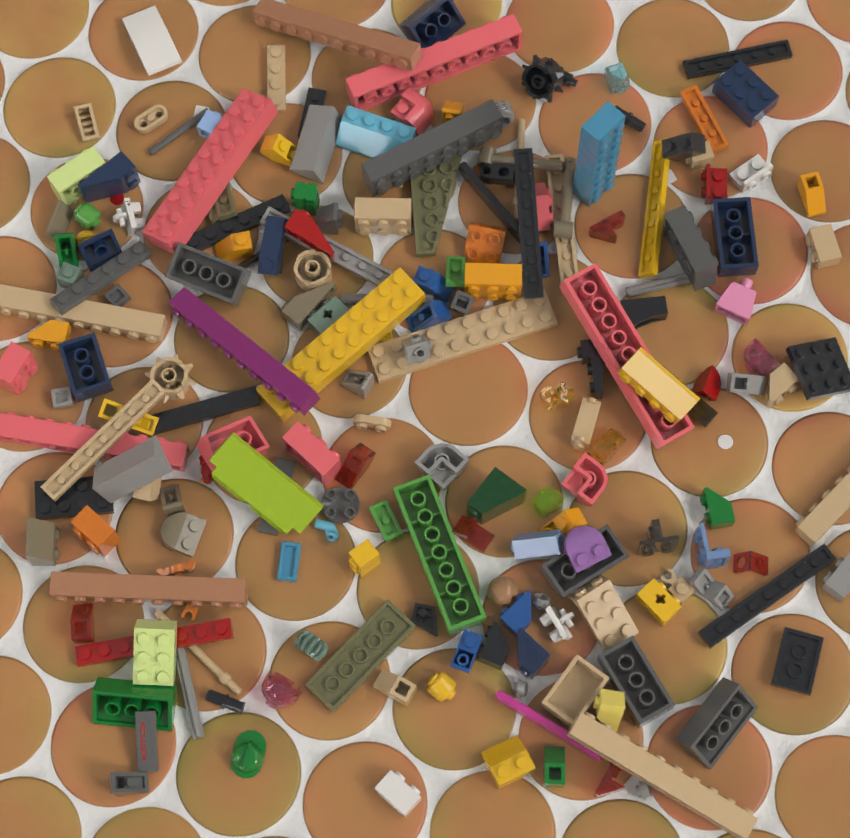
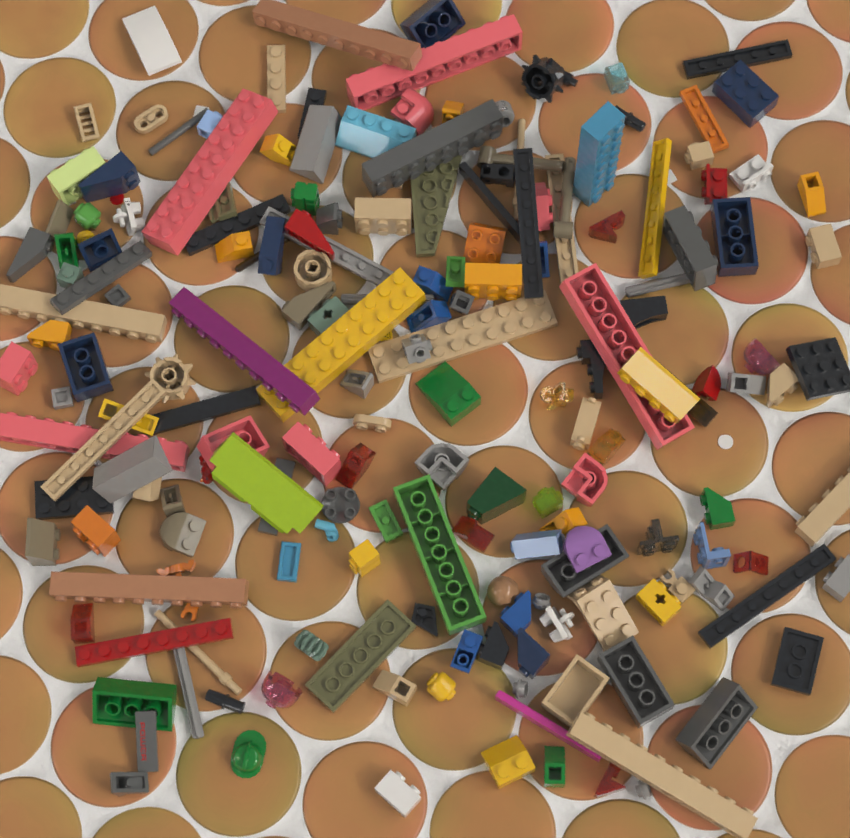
yellowish green brick [133,619,177,686] -> none
dark grey brick [165,242,252,306] -> none
light yellow slope [593,689,625,733] -> none
black brick [662,132,706,161] -> none
bright pink torso [714,277,757,326] -> none
none -> dark grey slope [6,227,54,283]
none -> green slope [415,361,481,427]

